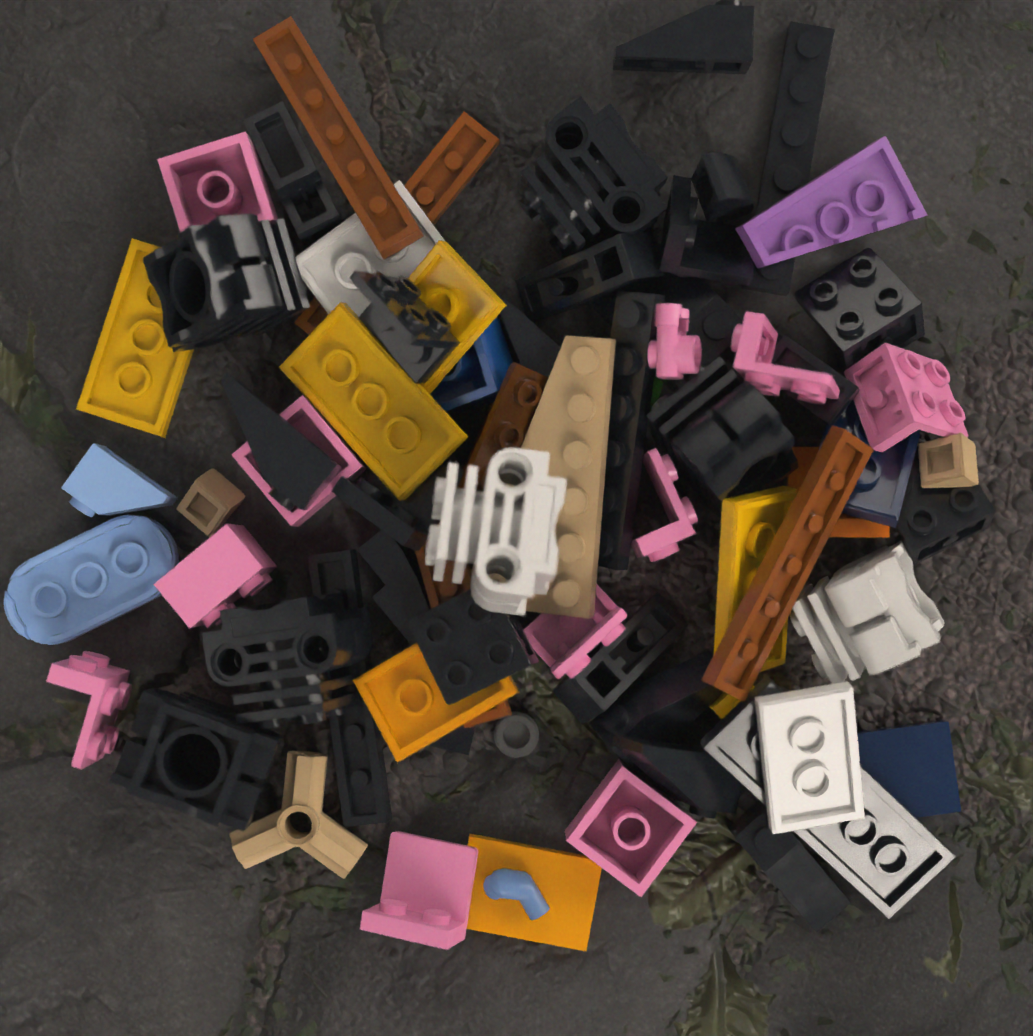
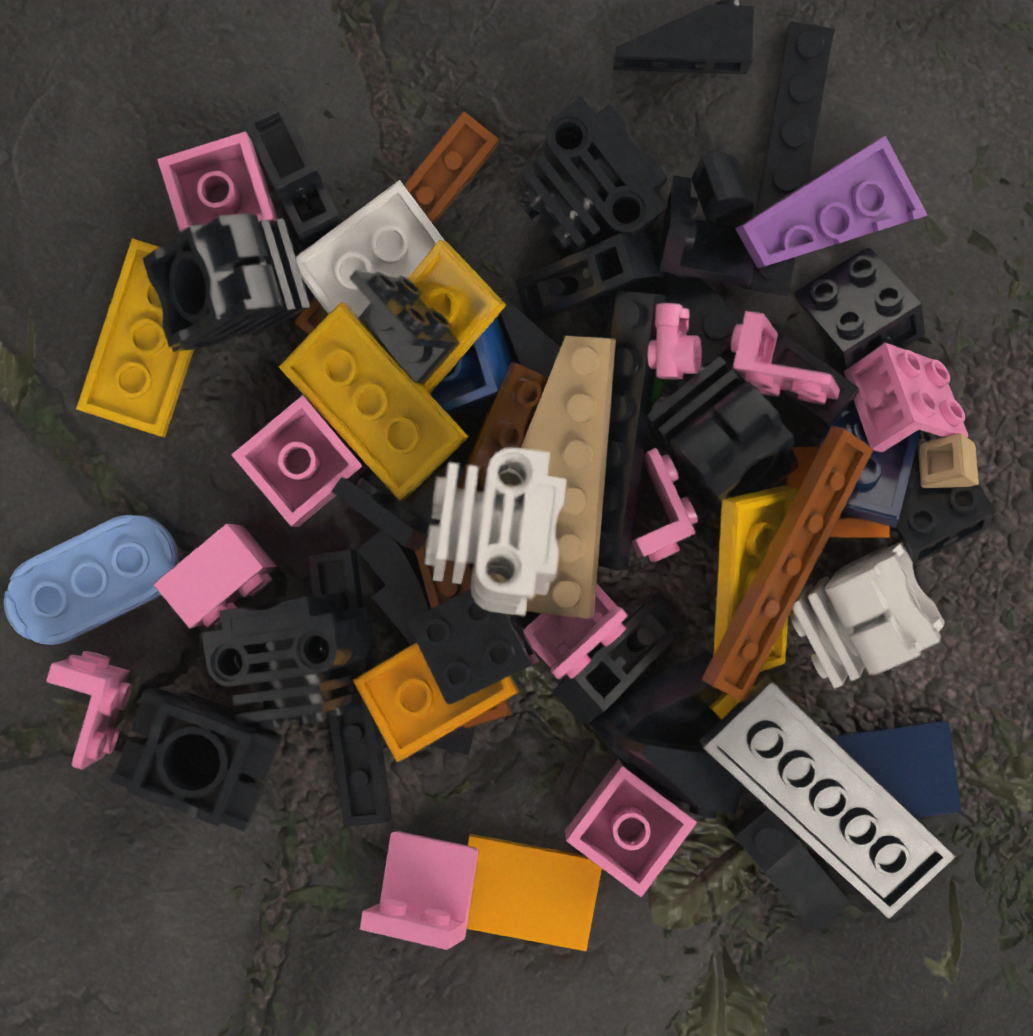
light blue slope [61,443,178,517] -> none
tan slope [176,469,245,538] -> none
black slope [221,373,342,511] -> none
tan piece [229,751,368,879] -> none
dark orange plate [253,16,424,260] -> none
medium blue arm [483,868,550,920] -> none
dark grey tile [494,711,539,758] -> none
white tile [754,681,865,834] -> none

